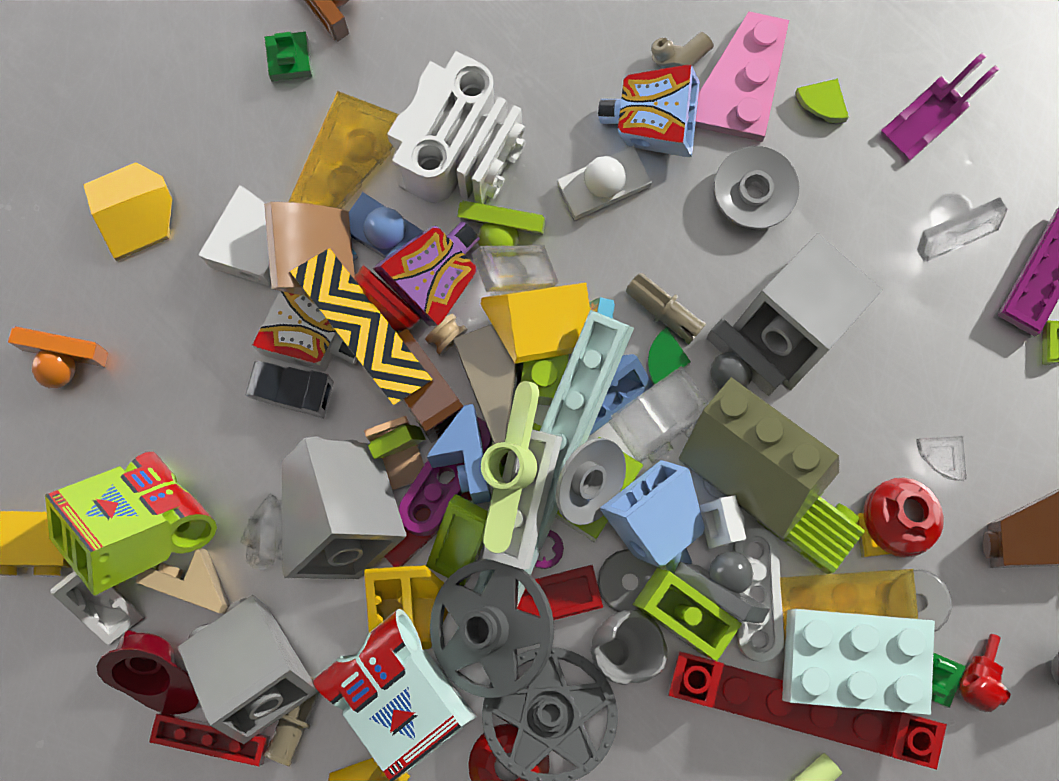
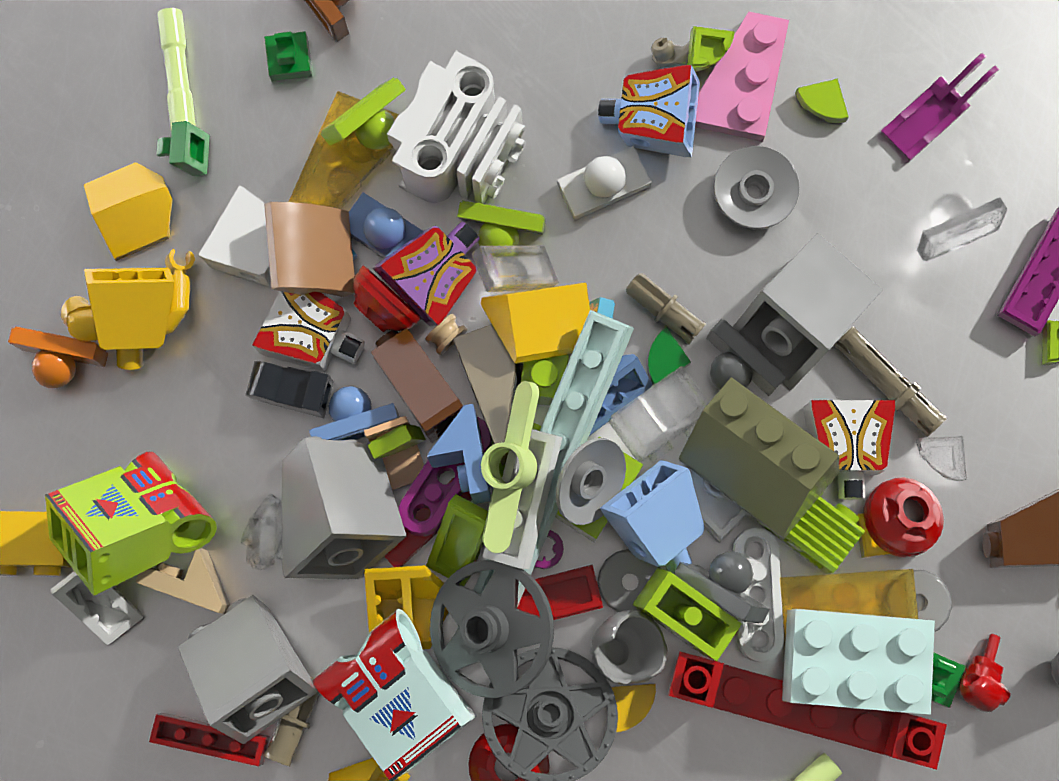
dark red piece [96,630,199,715] -> none
sticker [290,248,433,405] -> none
white plate [699,495,746,549] -> none
none -> yellow torso [61,249,195,370]
none -> green tile [156,121,210,176]
none -> yellowish green piece [157,8,196,131]
none -> medium blue tile [309,386,400,441]
none -> lime tile [321,77,406,149]
none -> yellow tile [611,683,656,732]
none -> lime tile [687,26,735,71]
none -> torso [804,400,895,500]
none -> dark tan pin [834,326,947,437]

